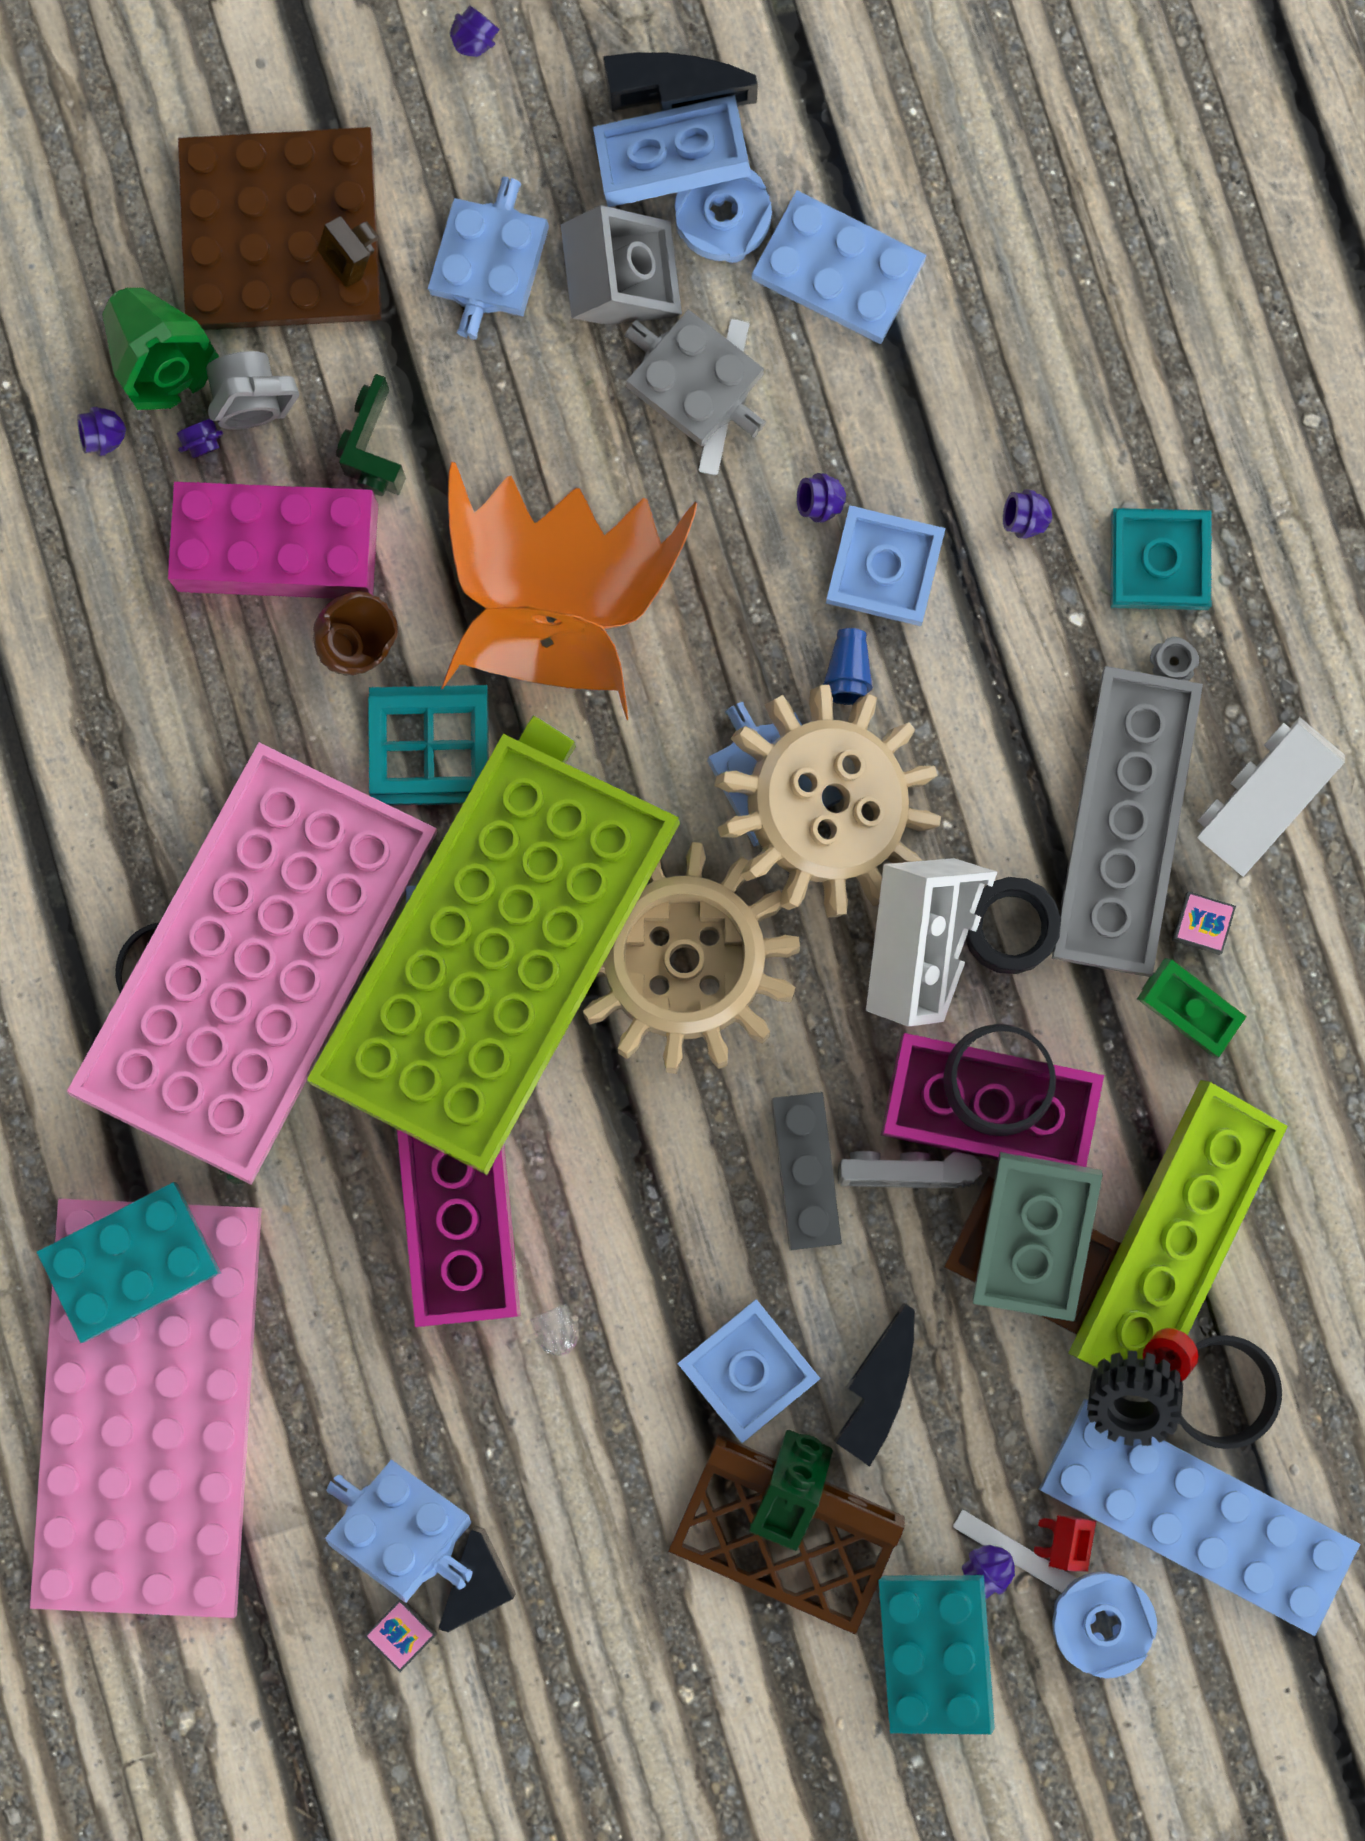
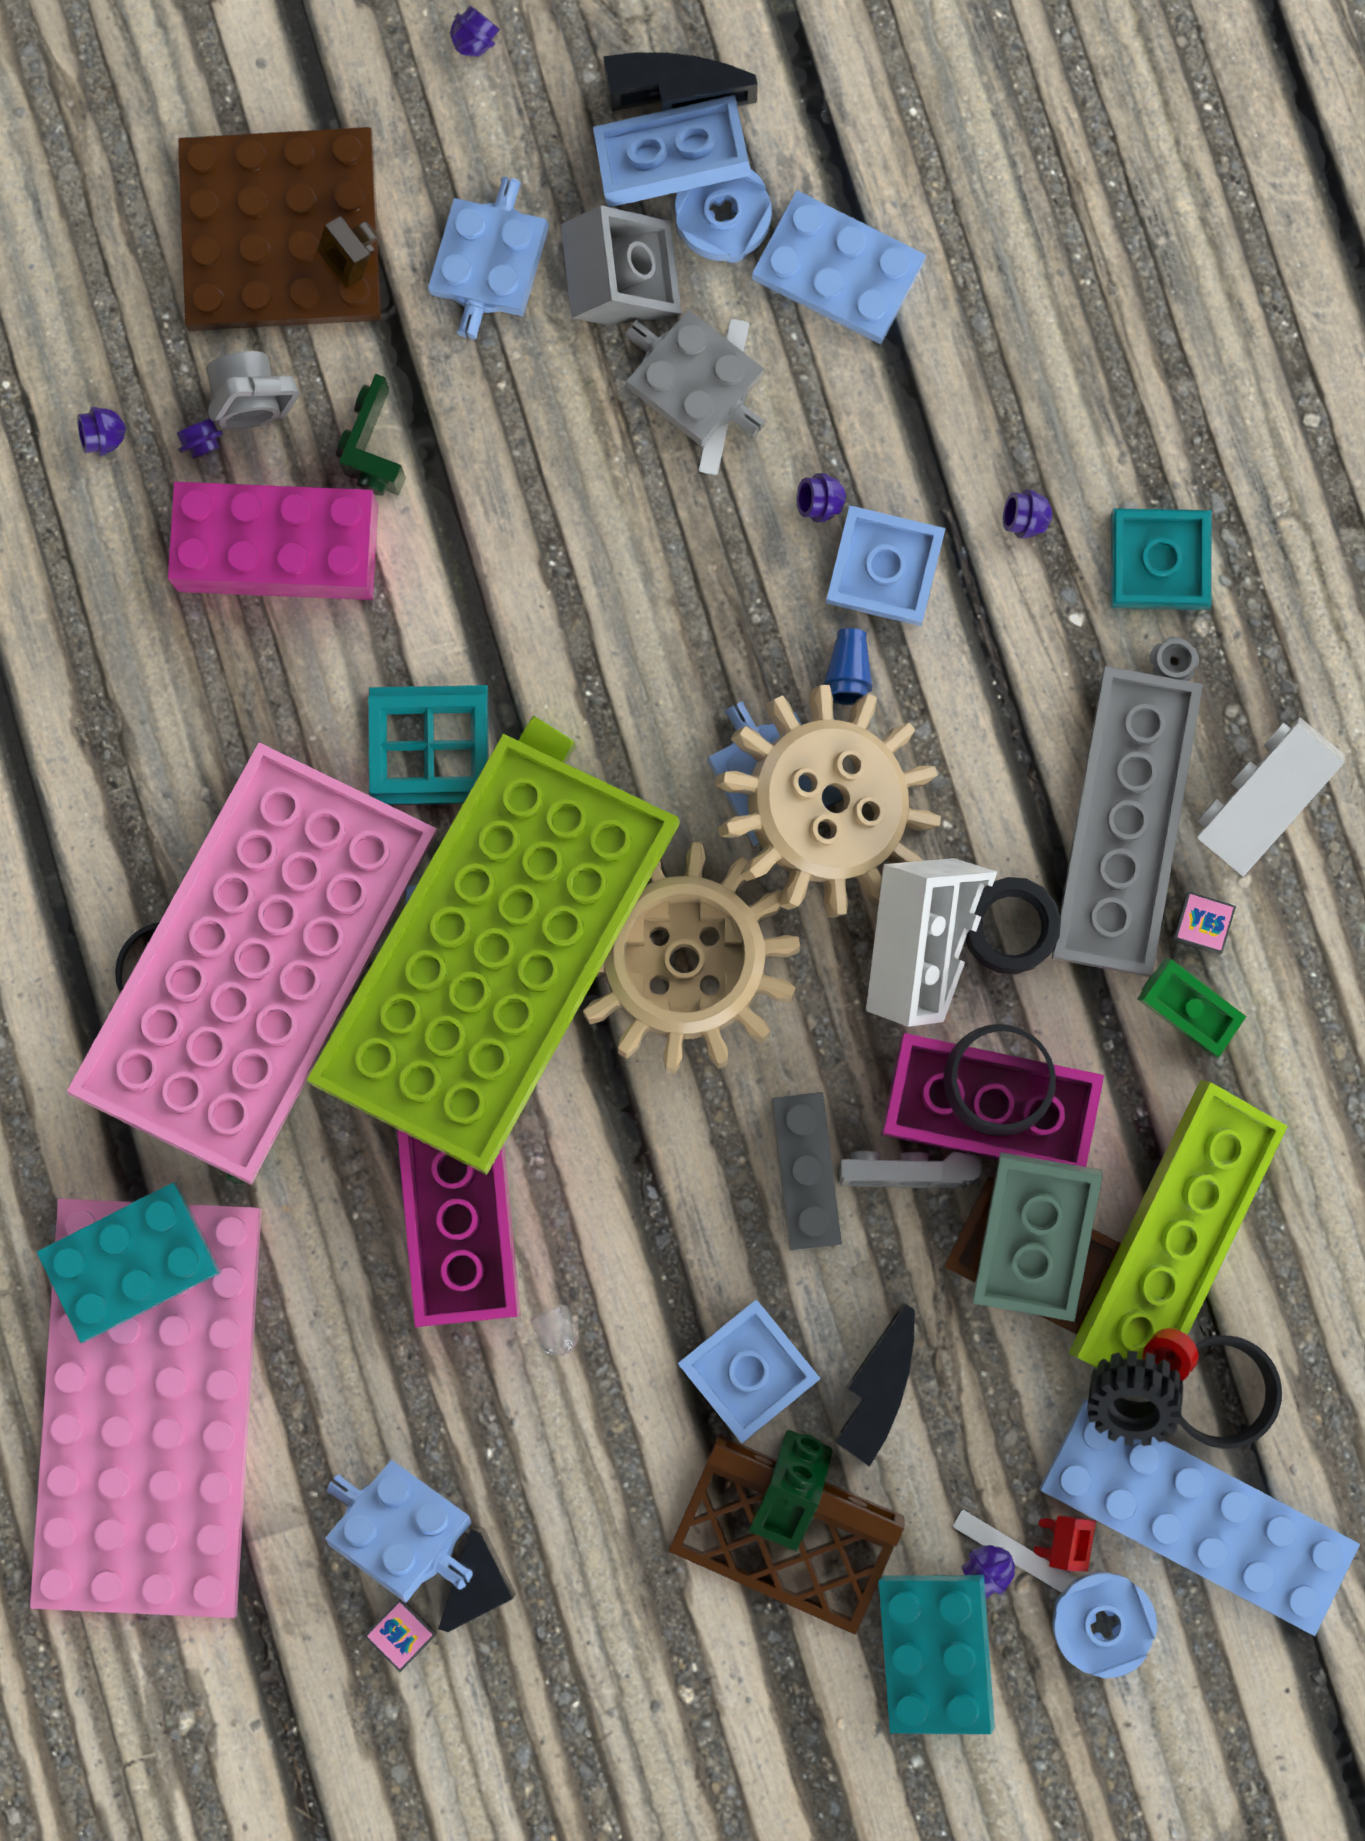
green cone [102,288,219,410] -> none
reddish brown hair [313,591,398,676] -> none
orange piece [441,462,697,720] -> none

